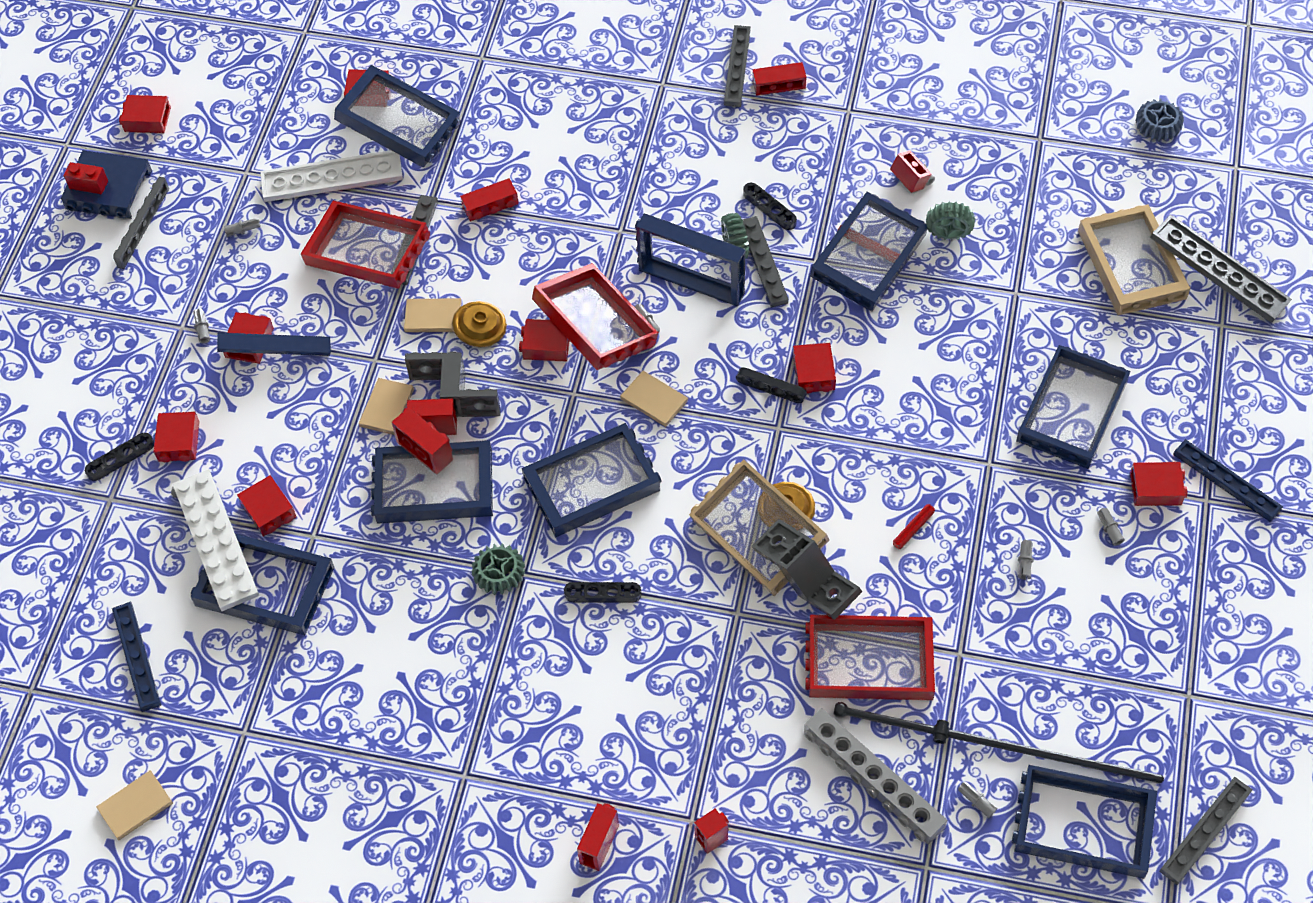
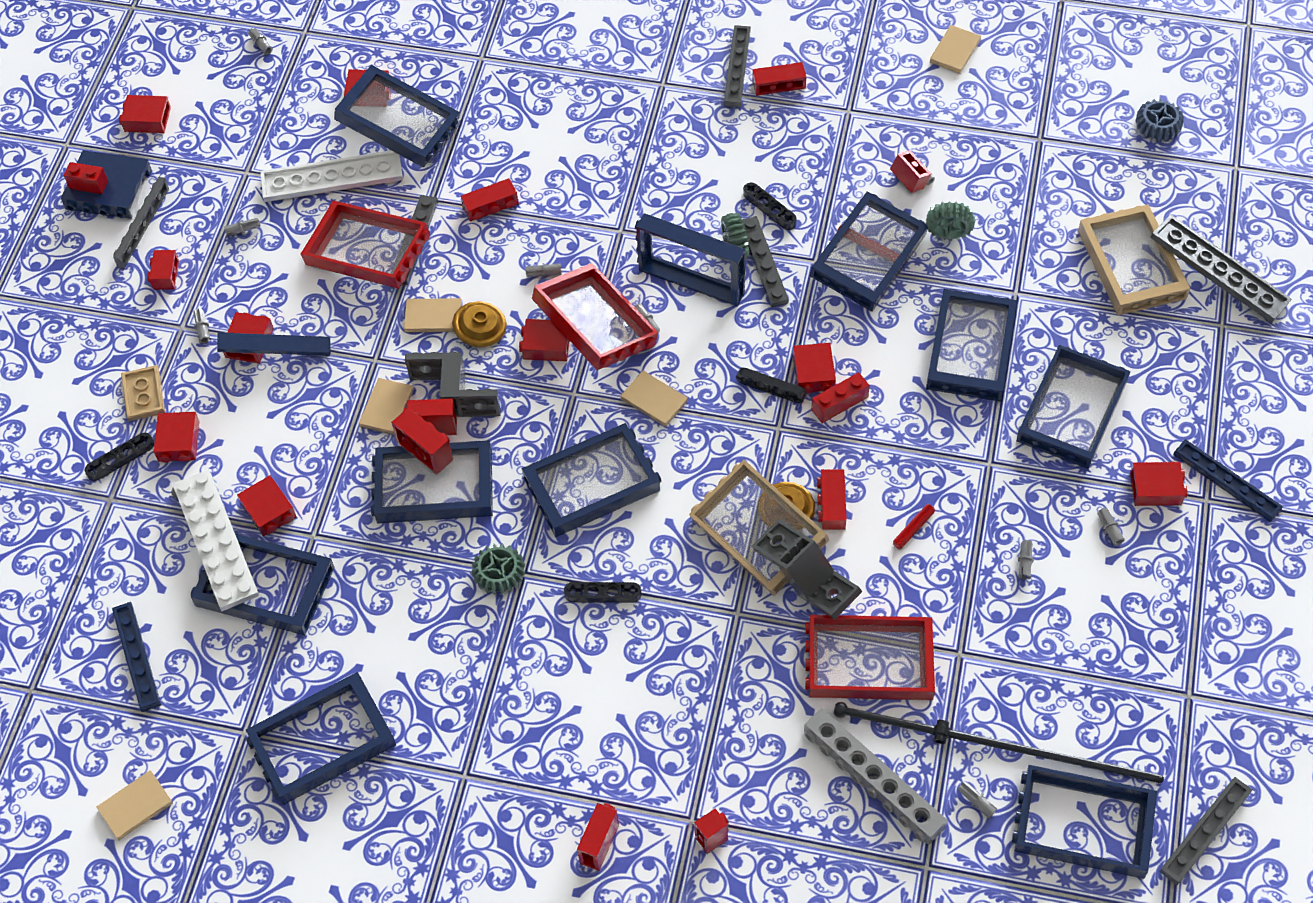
none -> tan tile [121,365,166,422]
none -> red brick [147,250,179,290]
none -> dark blue window [245,672,396,805]
none -> light grey axle [248,28,273,55]
none -> light grey axle [525,263,562,277]
none -> red brick [811,372,870,423]
none -> red brick [817,469,847,530]
none -> window [926,289,1017,402]
none -> tan tile [929,25,981,74]

